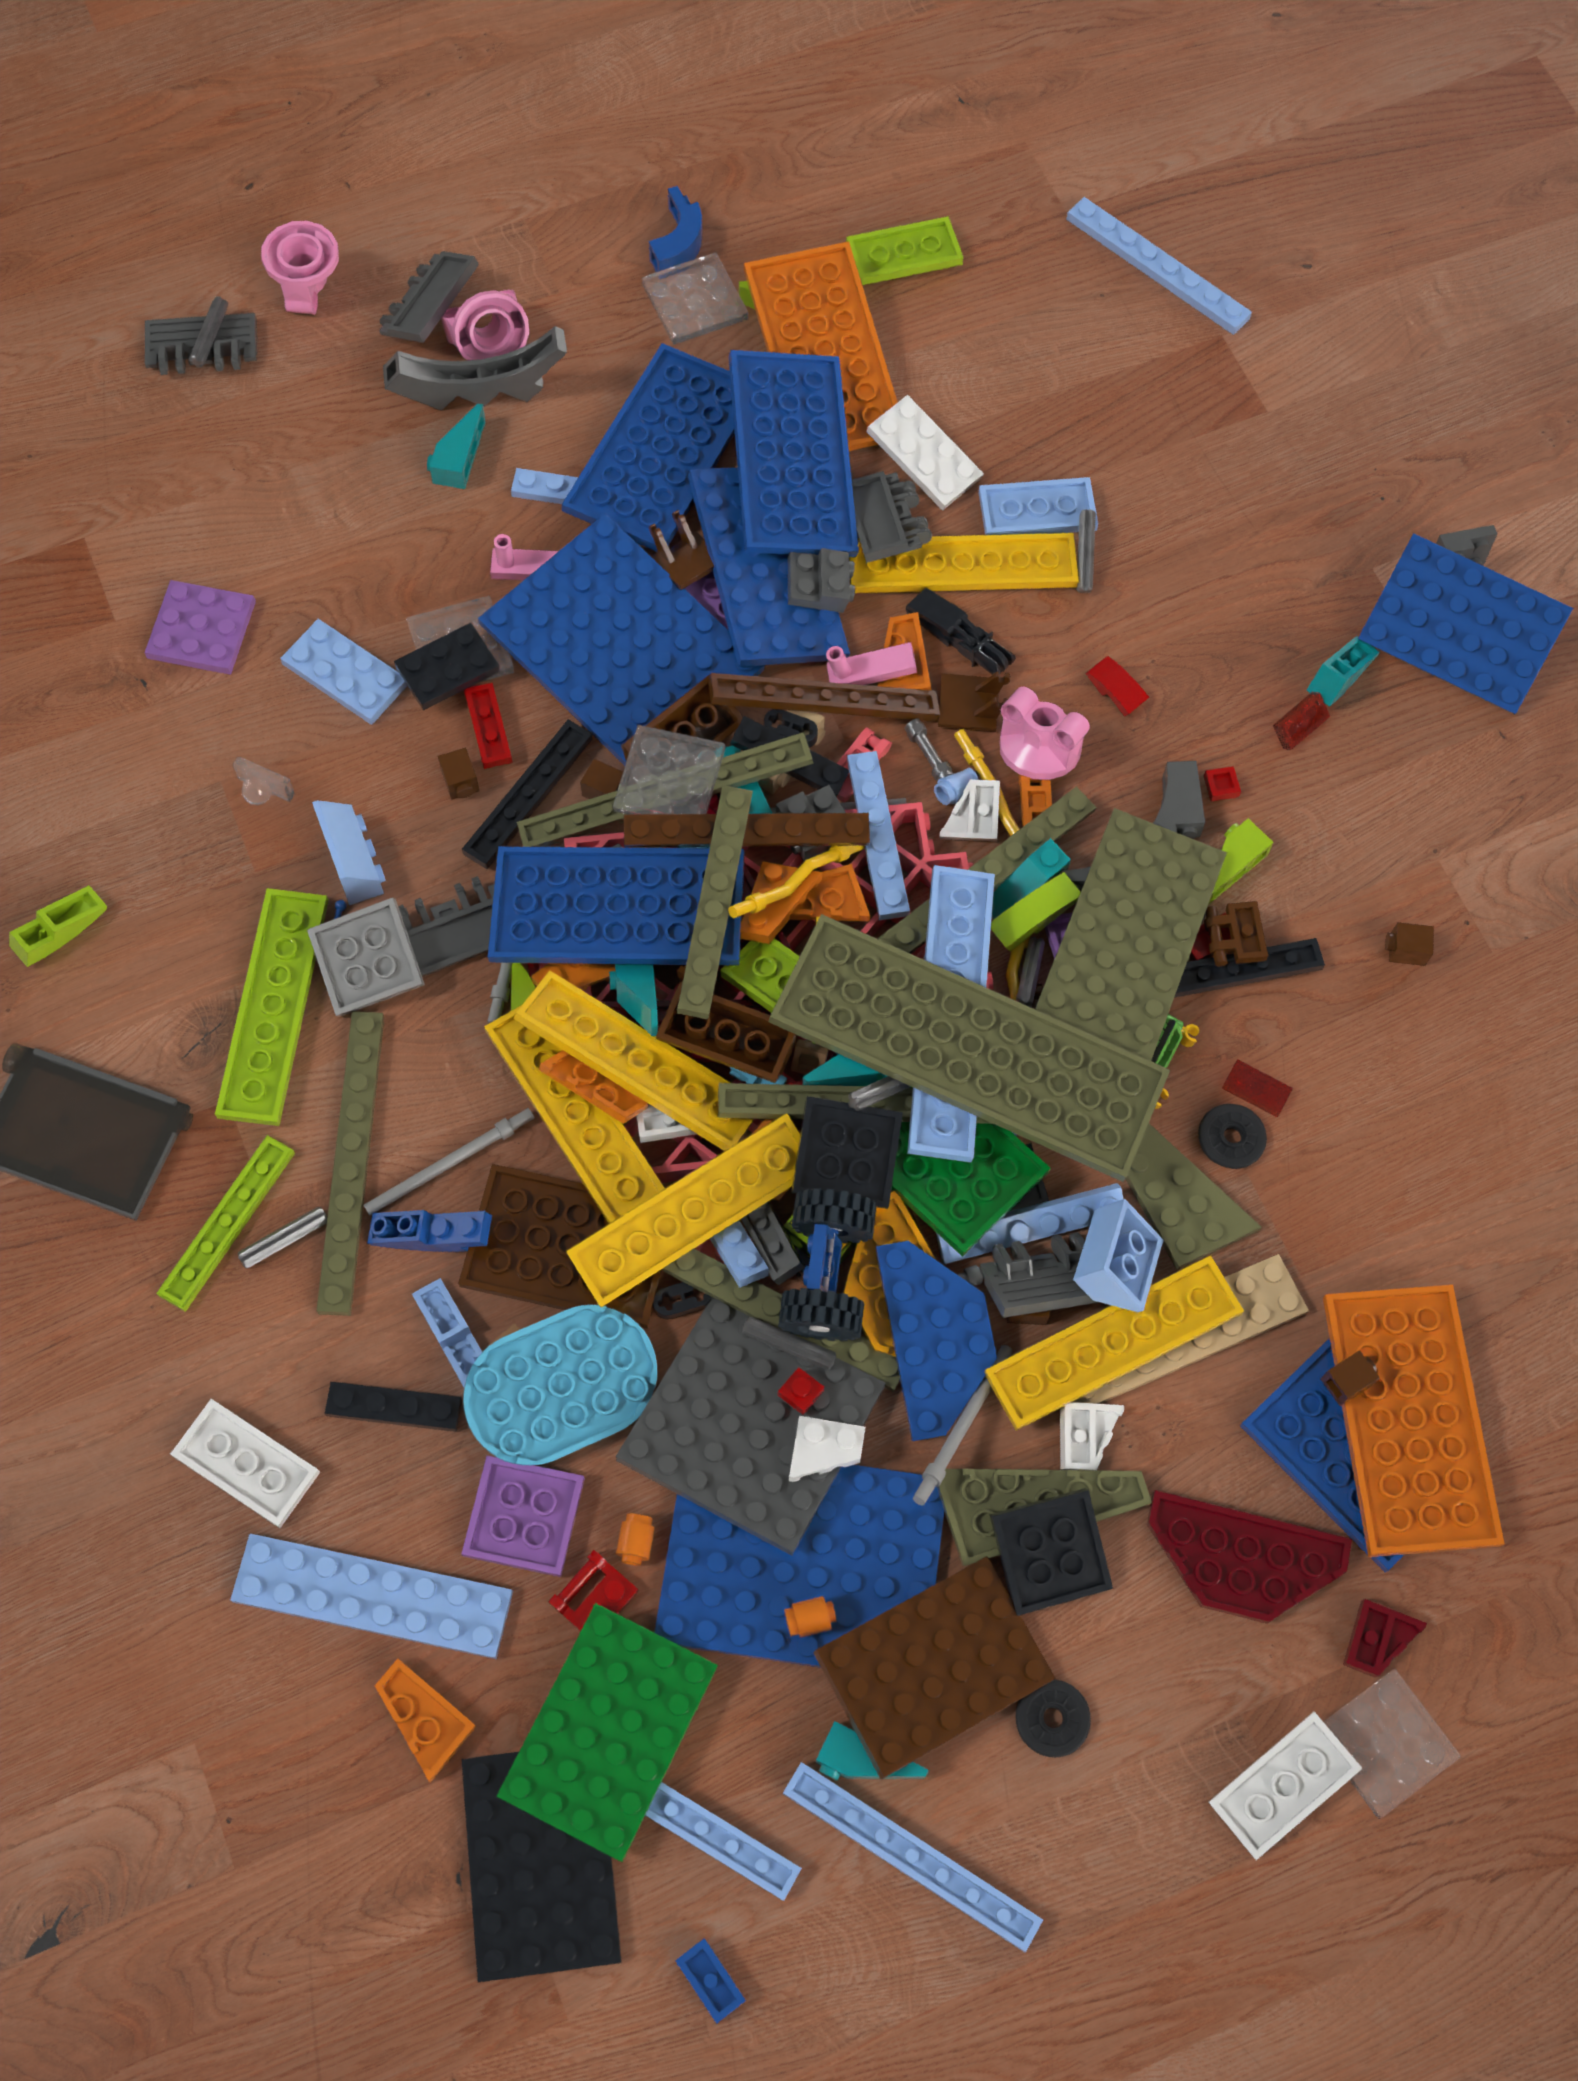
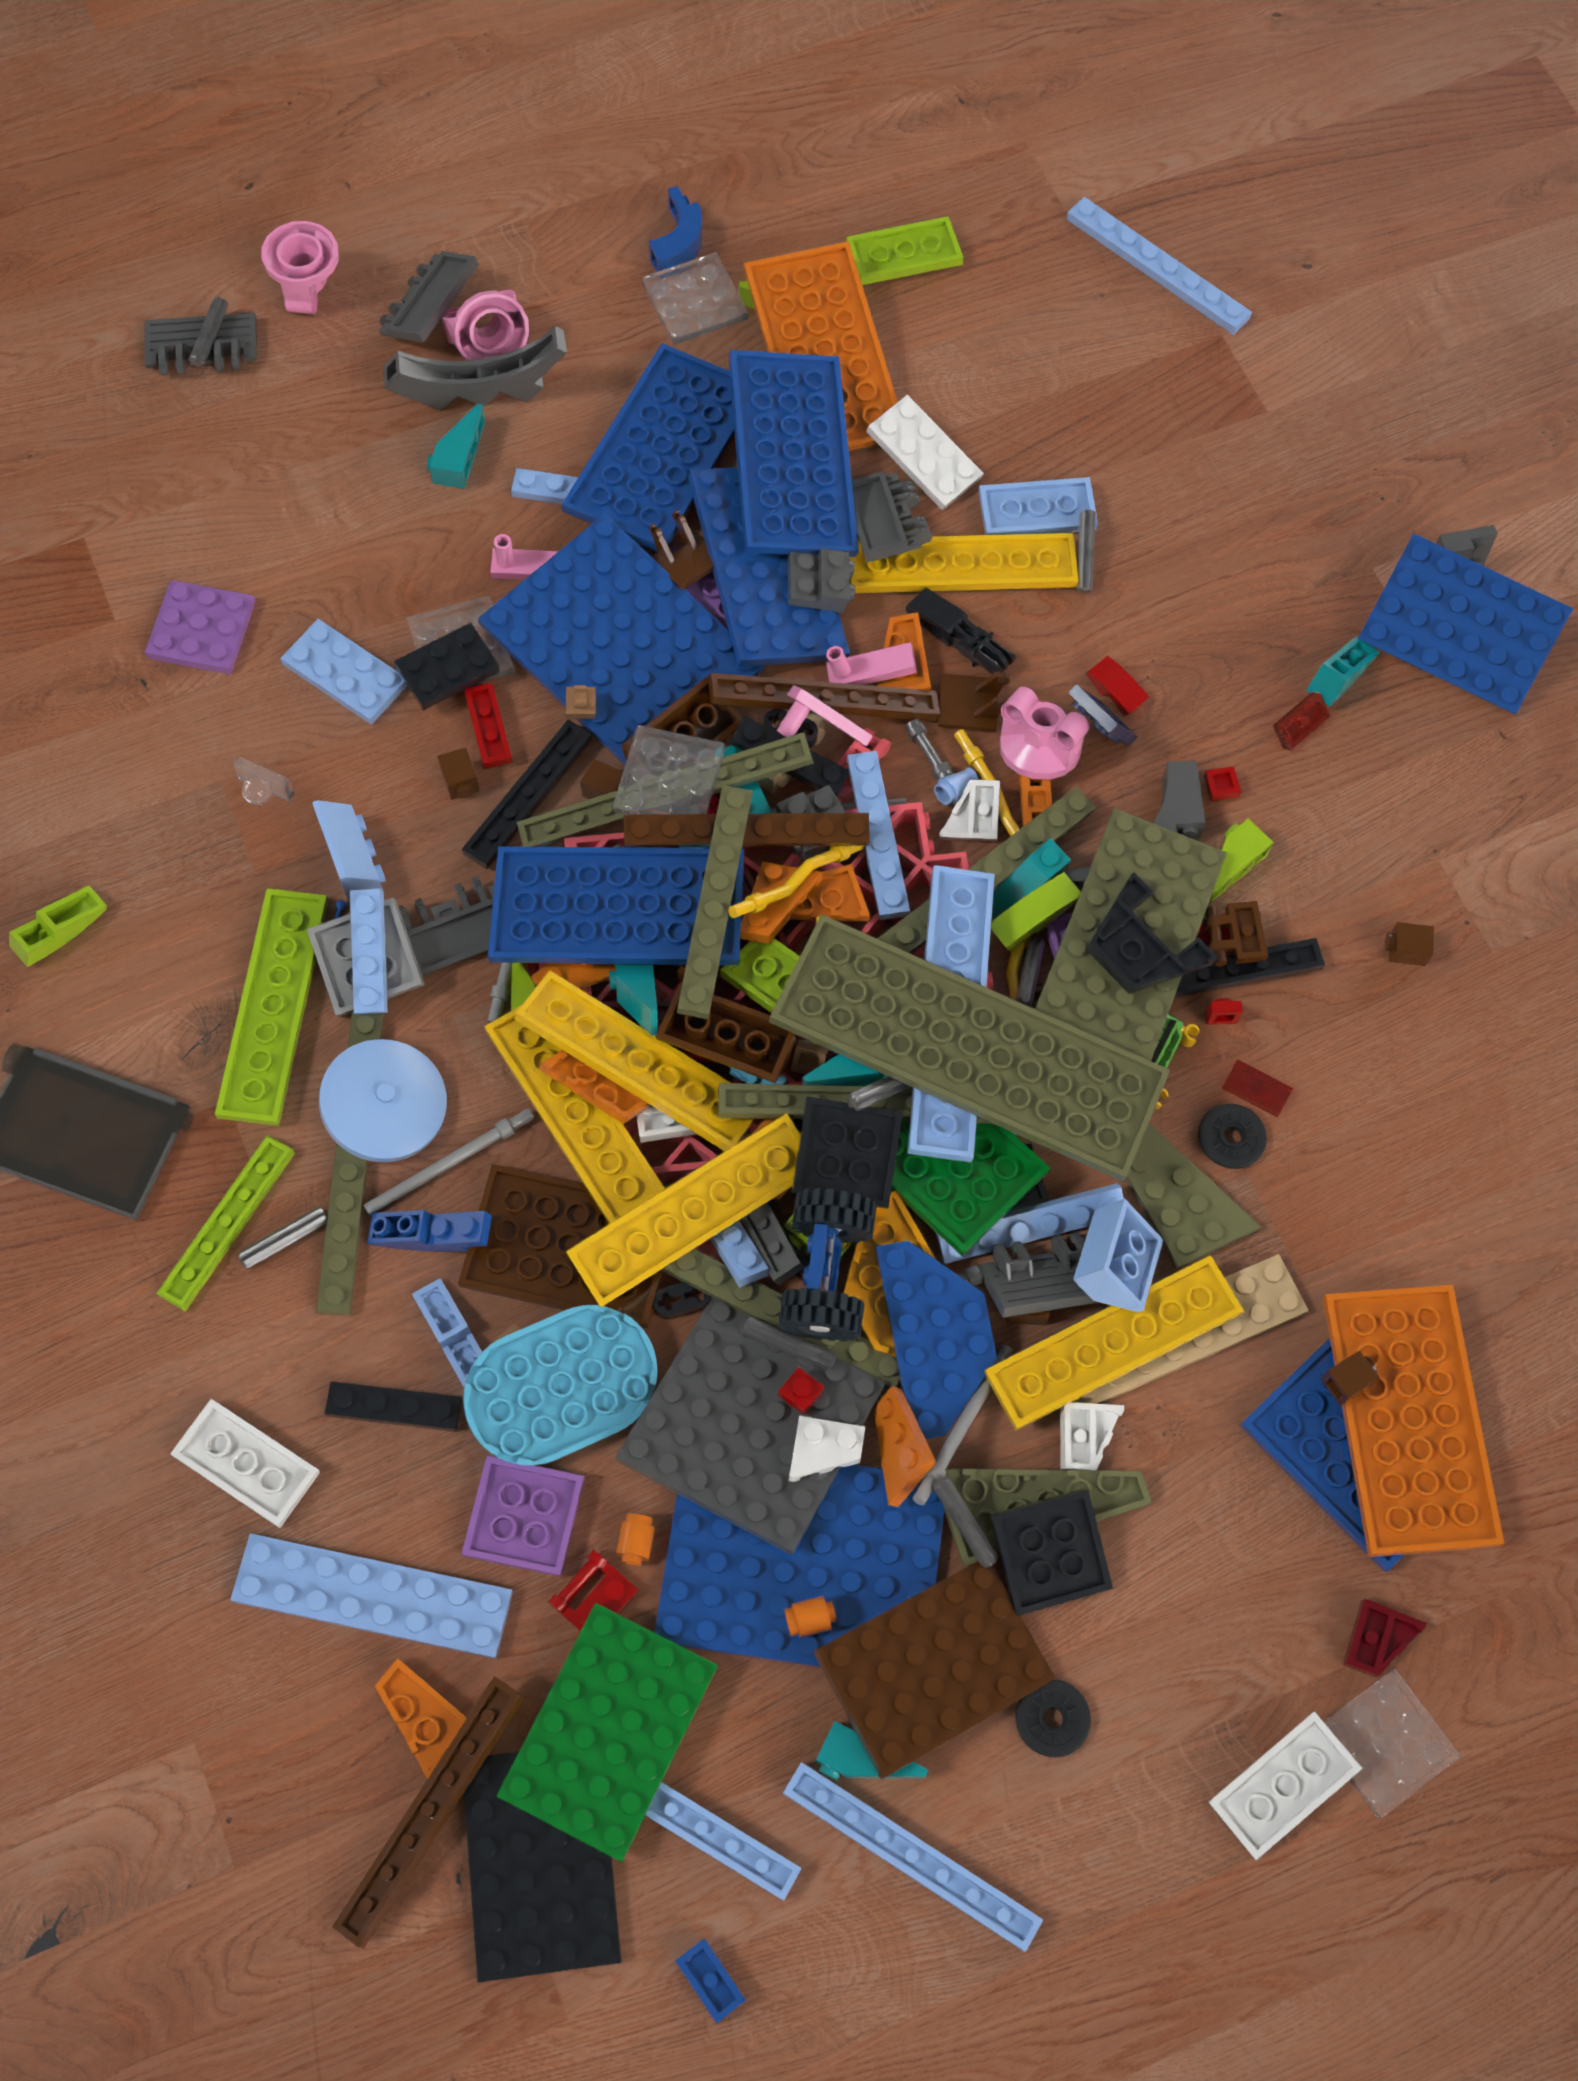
dark red plate [1147,1490,1352,1624] -> none
none -> light blue dish [319,1039,447,1162]
none -> reddish brown plate [332,1676,525,1949]
none -> light blue plate [350,888,388,1015]
none -> medium nougat tile [566,685,596,719]
none -> bright pink piece [776,685,872,746]
none -> orange wing [873,1386,936,1507]
none -> flat silver axle [933,1477,998,1568]
none -> dark blue plate [1069,684,1138,745]
none -> black wing [1086,872,1218,994]
none -> red plate [1205,998,1243,1025]

